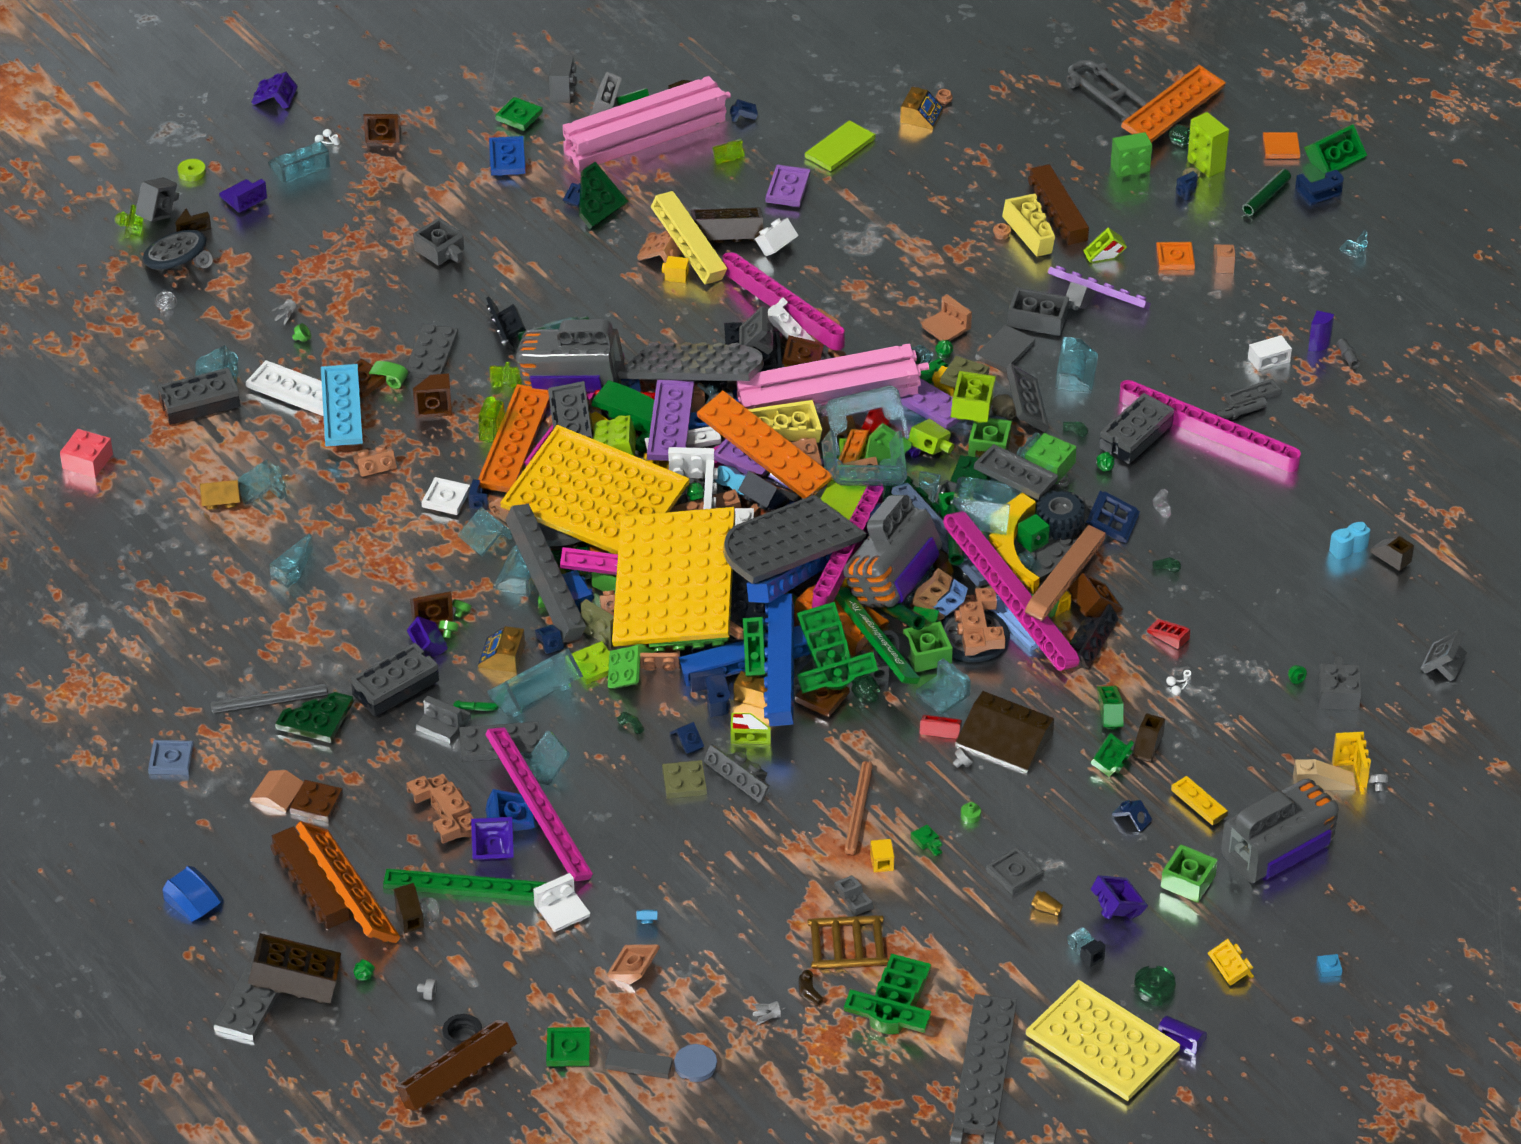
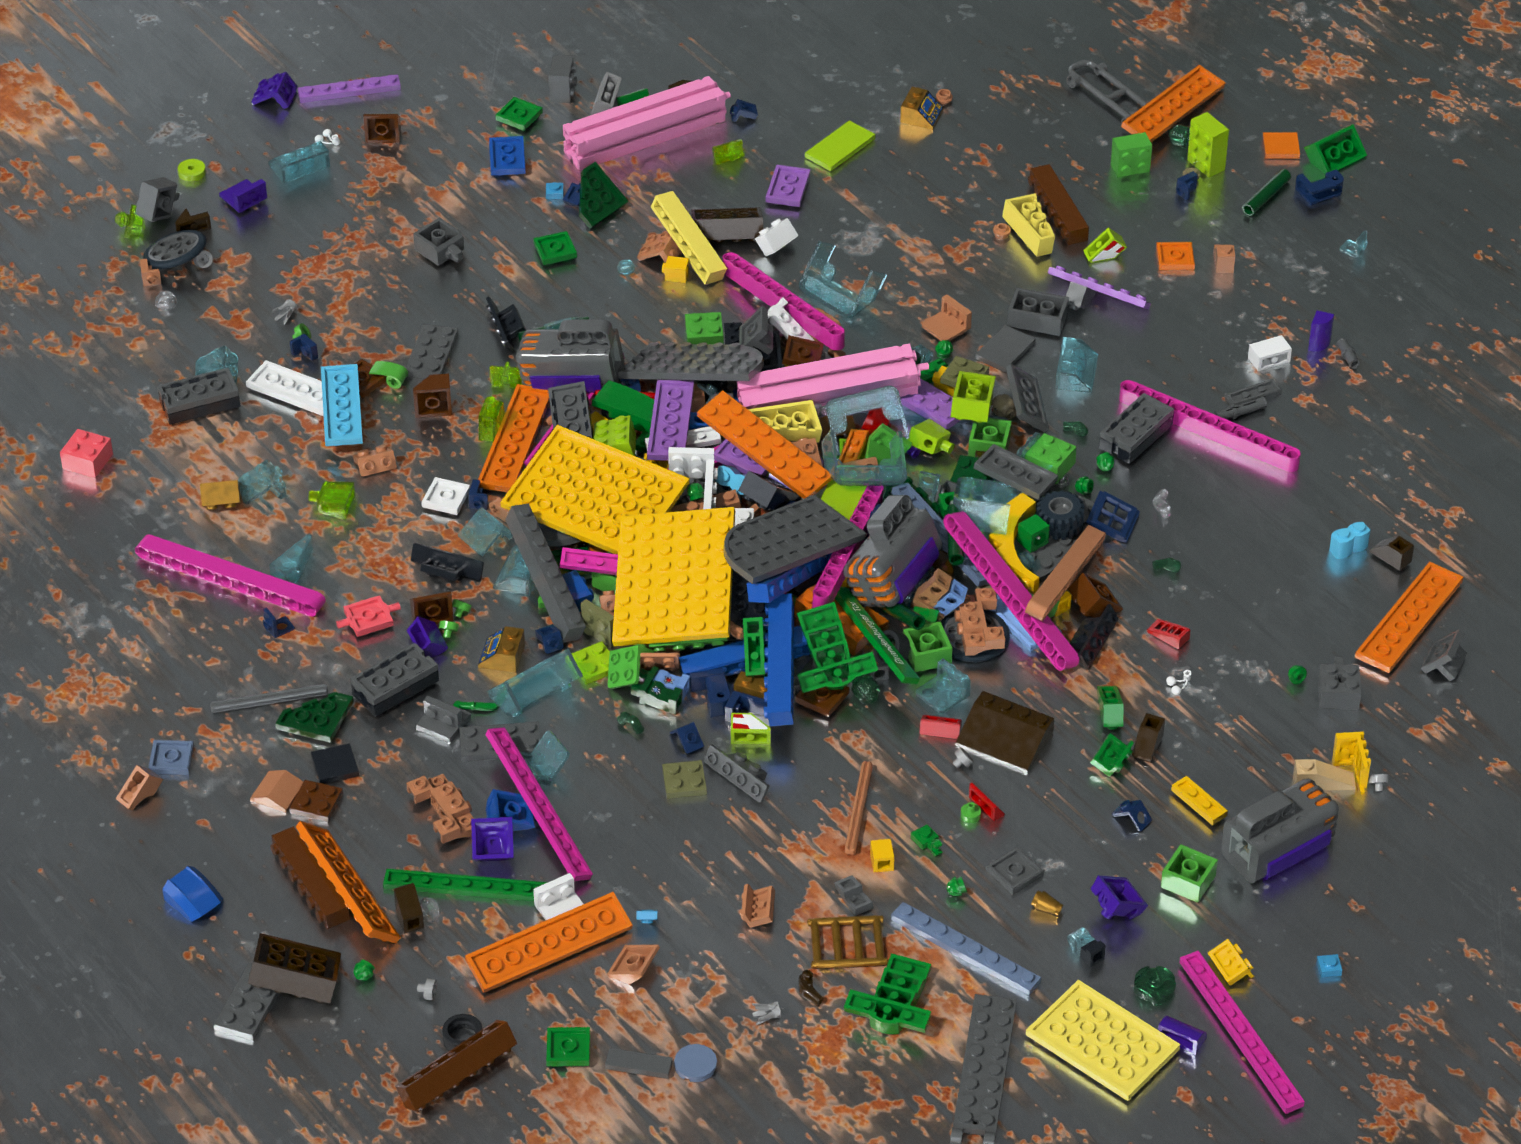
none -> nougat arch [116,765,164,810]
none -> dark pink beam [135,534,326,617]
none -> nougat bracket [140,259,161,287]
none -> dark blue bracket [263,608,295,638]
none -> dark blue bracket [290,334,318,361]
none -> medium lavender plate [298,74,401,103]
none -> clear neon green torso [308,481,355,520]
none -> black tile [311,743,359,784]
none -> coral plate [336,595,401,637]
none -> black bracket [411,543,484,582]
none -> orange plate [465,892,633,993]
none -> green plate [533,231,577,265]
none -> dark azure plate [546,182,564,199]
none -> clear light blue plate [617,259,635,276]
none -> dark green hips [631,666,690,715]
none -> bright green brick [685,312,724,344]
none -> dark blue bracket [725,691,767,722]
none -> nougat bracket [740,884,775,928]
none -> clear light blue windscreen [799,241,887,318]
none -> sand blue plate [891,902,1041,996]
none -> green plate [947,876,967,897]
none -> red slope [969,783,1005,821]
none -> green plate [1075,476,1094,495]
none -> dark pink plate [1179,951,1305,1114]
none -> orange plate [1355,562,1463,673]

